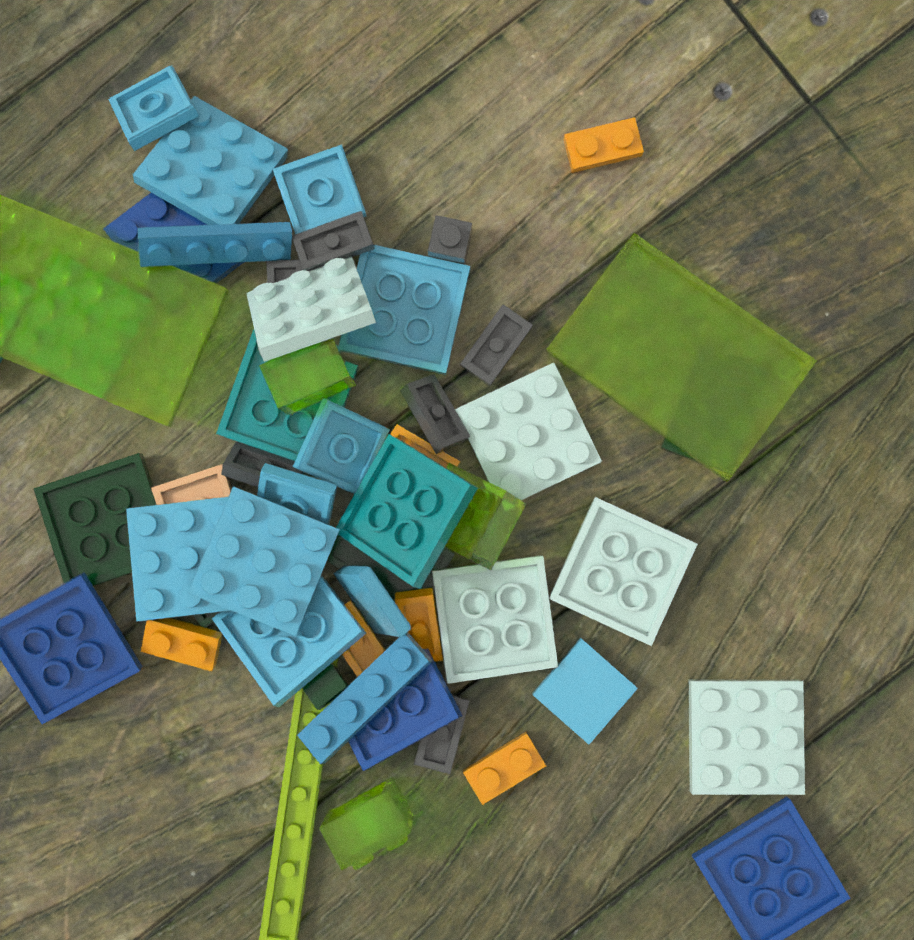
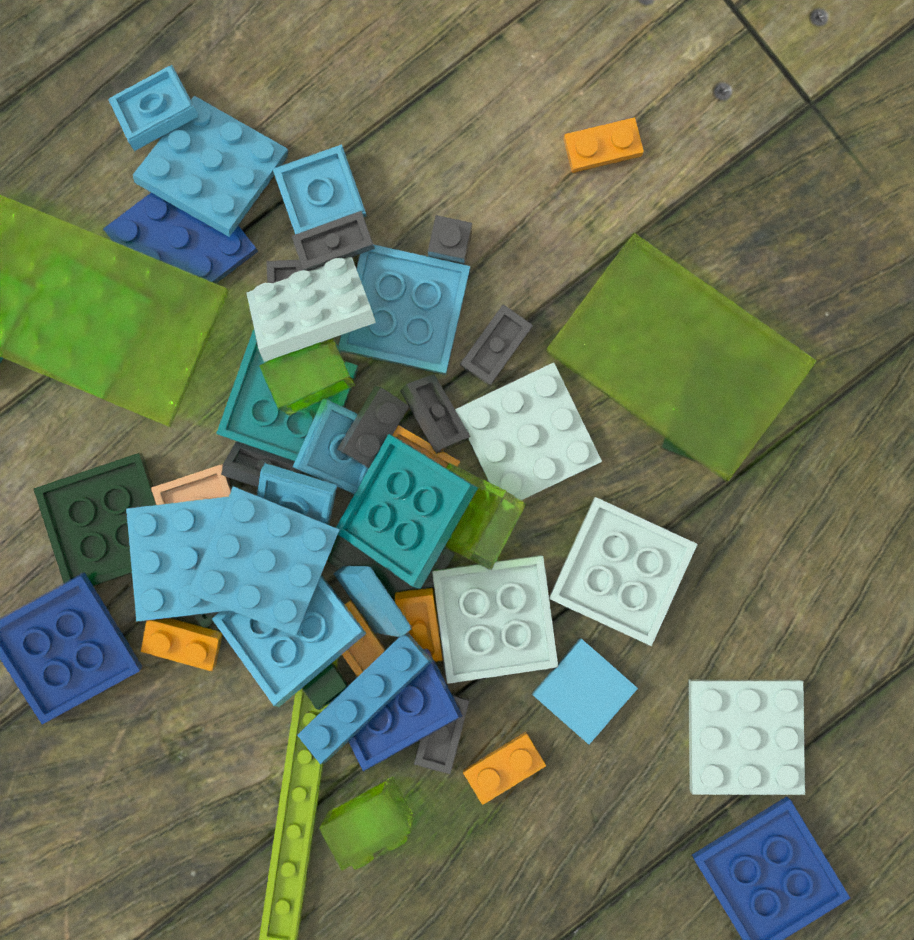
dark azure plate [137,222,292,267] -> none
none -> dark grey plate [337,386,409,469]

